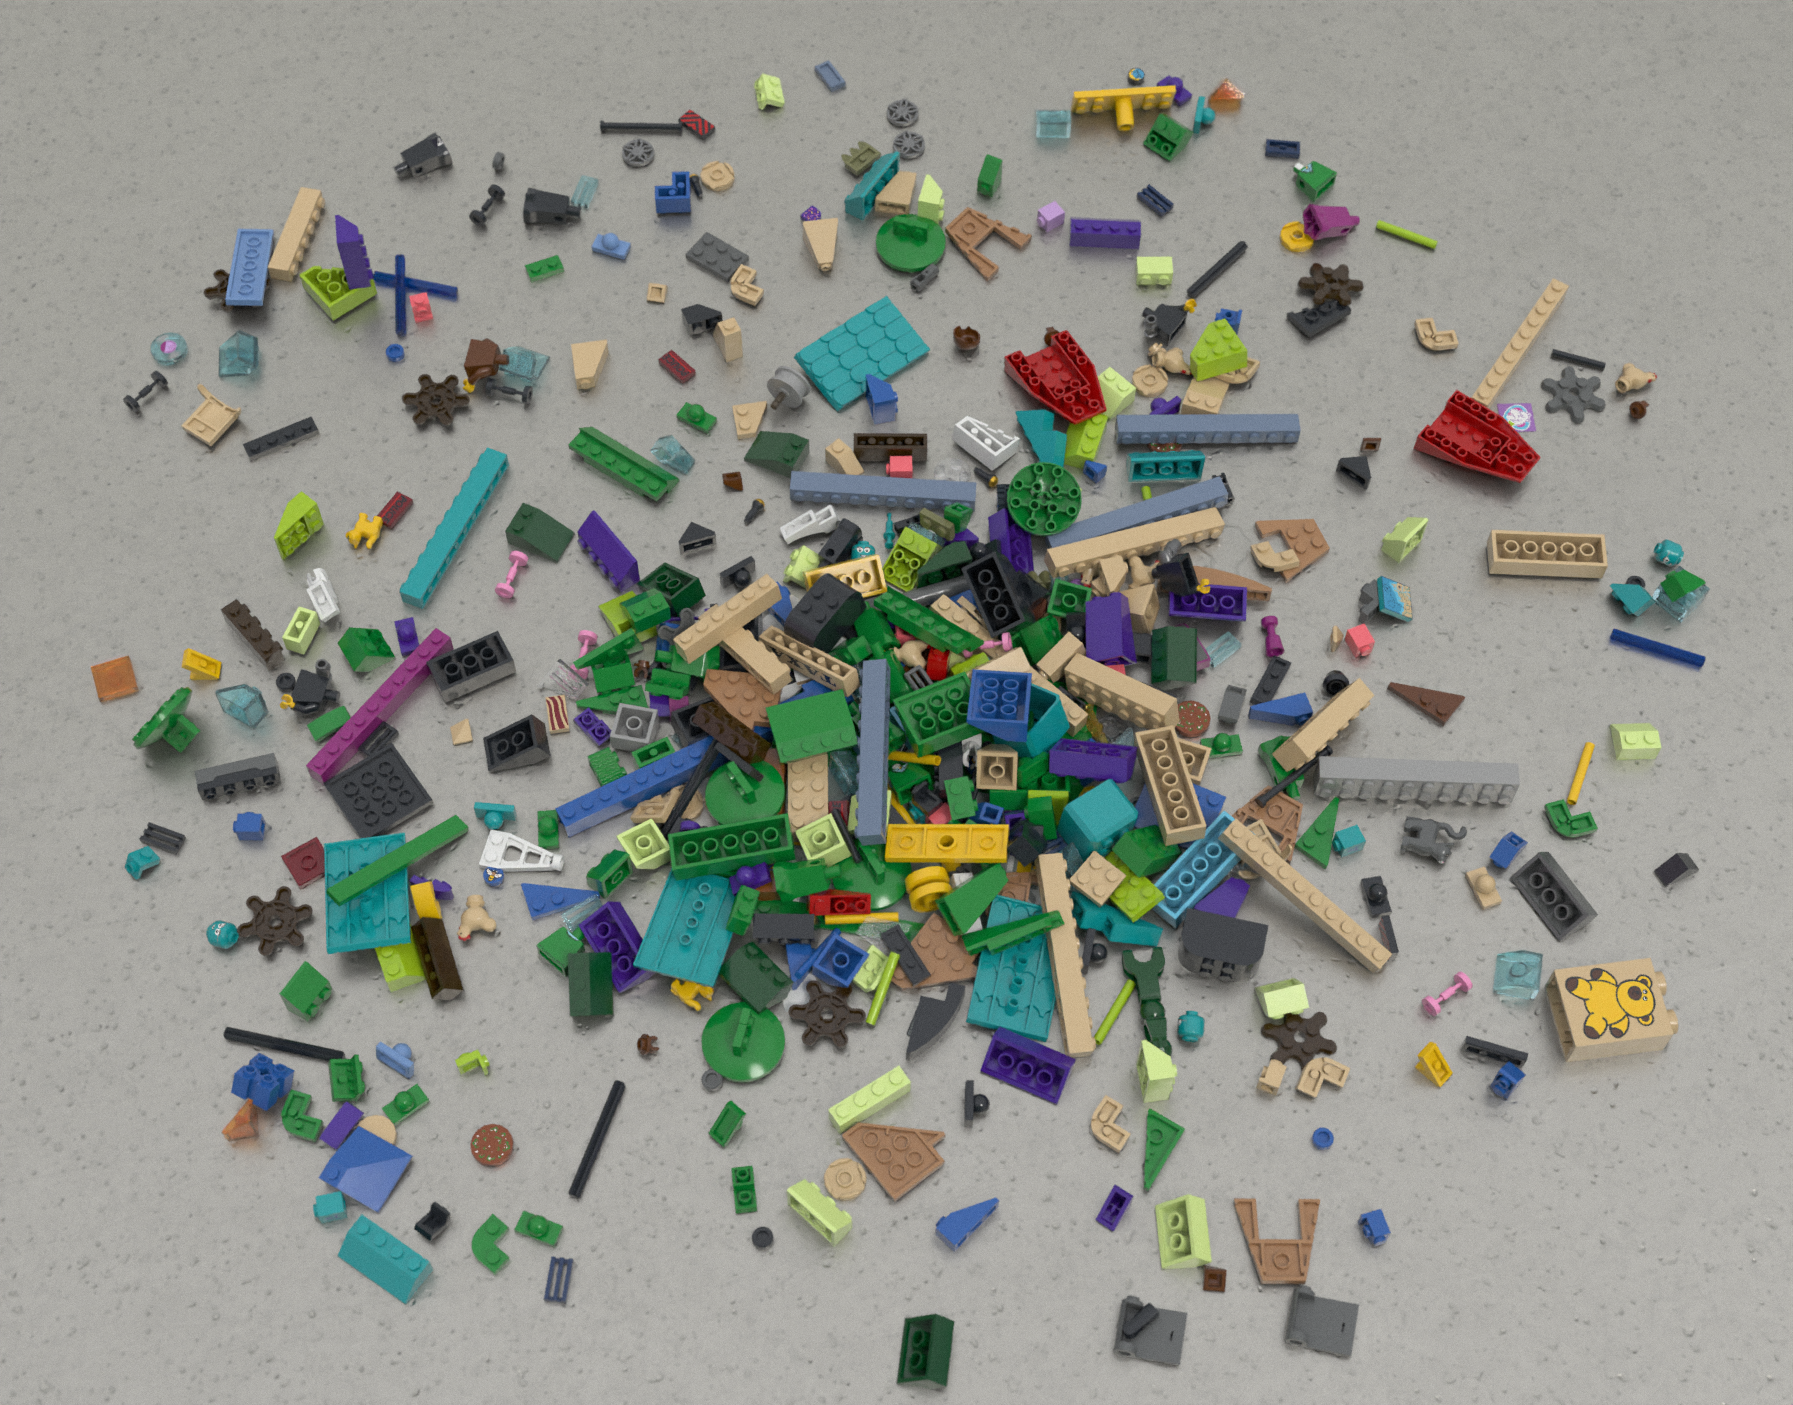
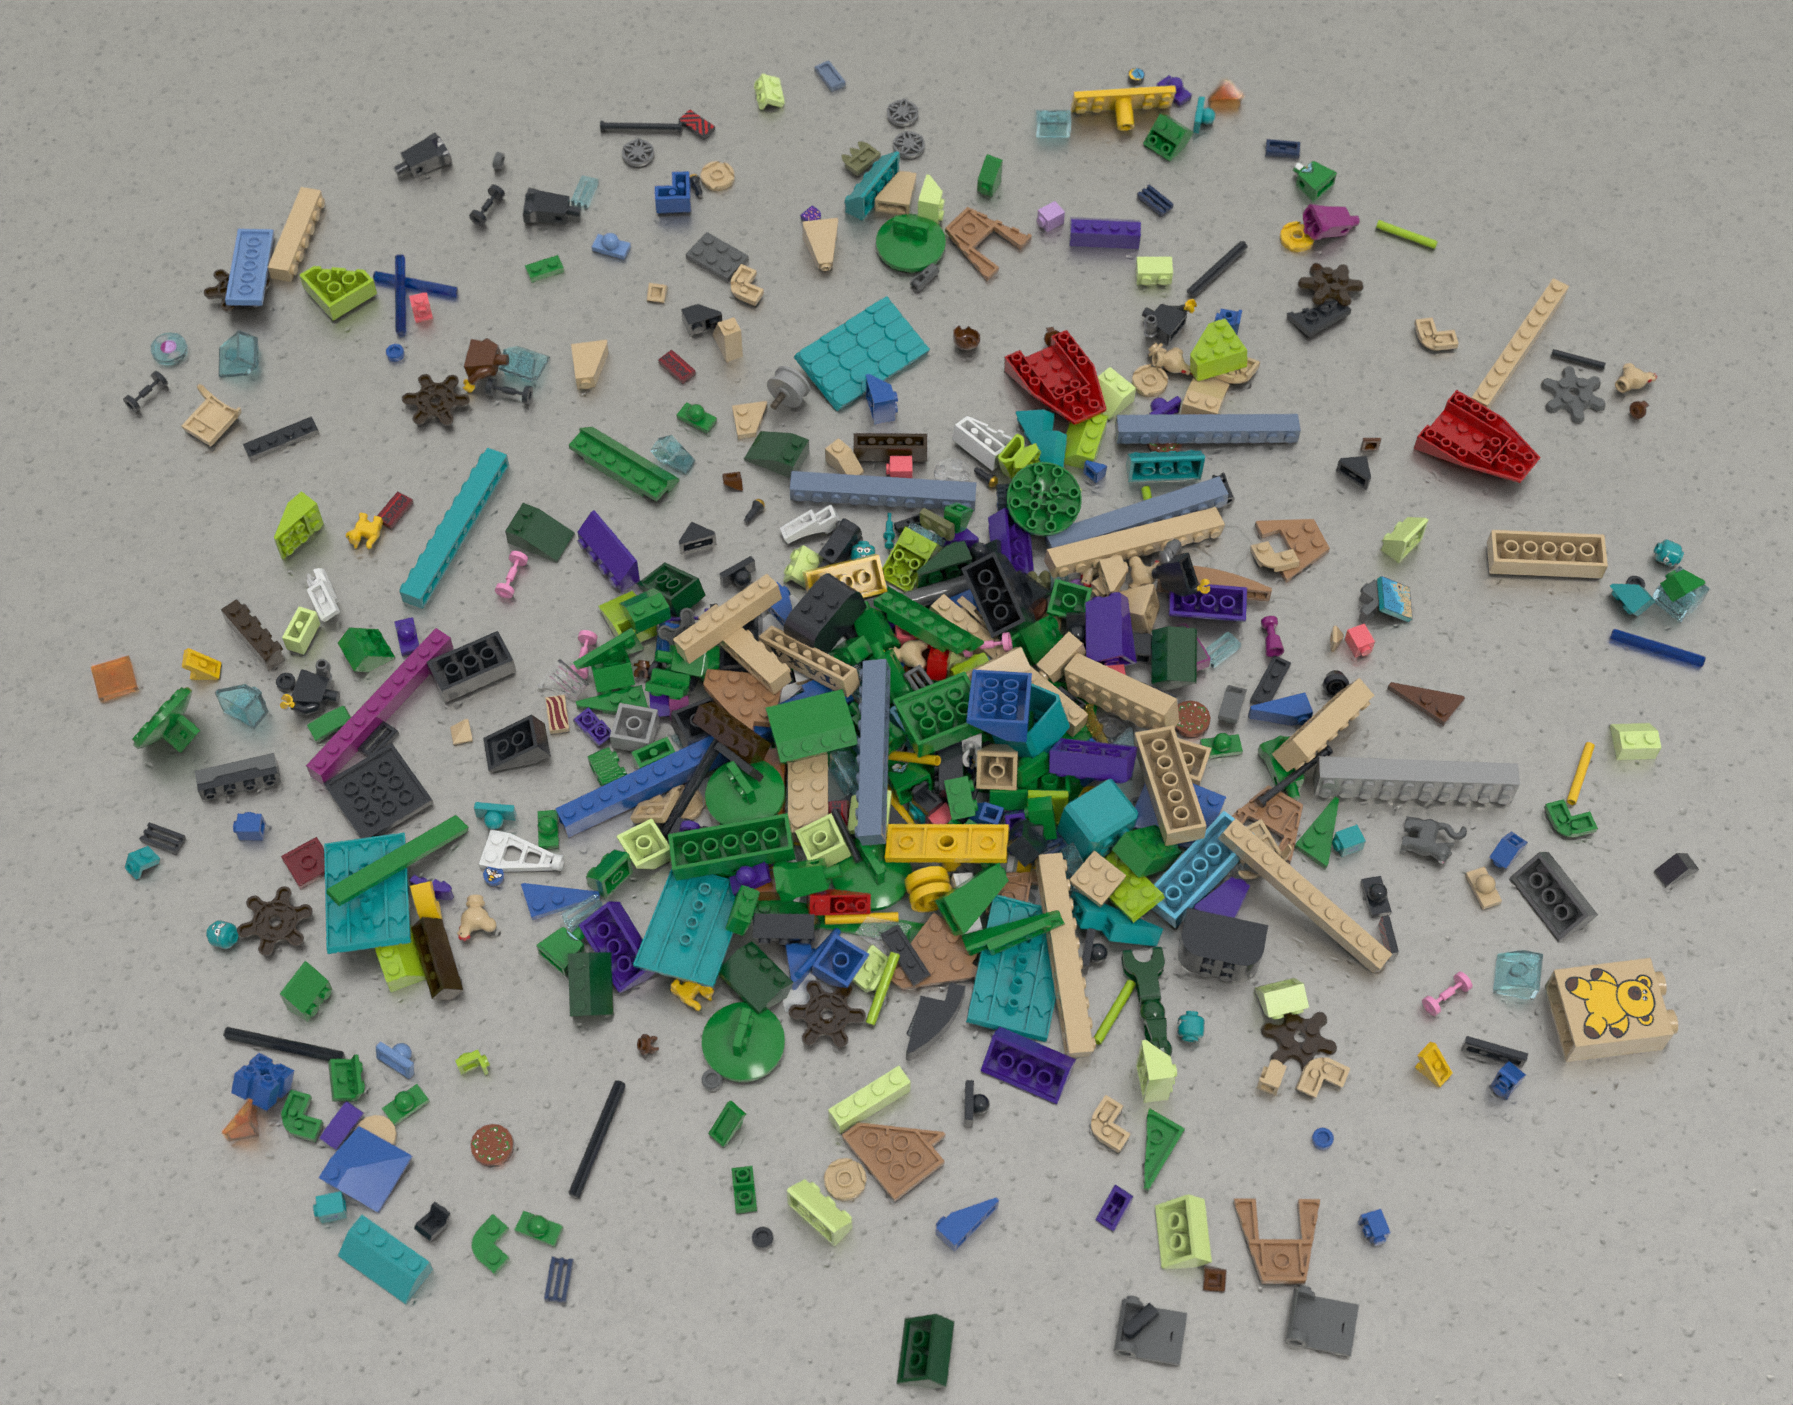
dark purple slope [335,215,374,289] -> none
sticker [1497,403,1536,432] -> none
none -> lime piece [998,434,1041,479]

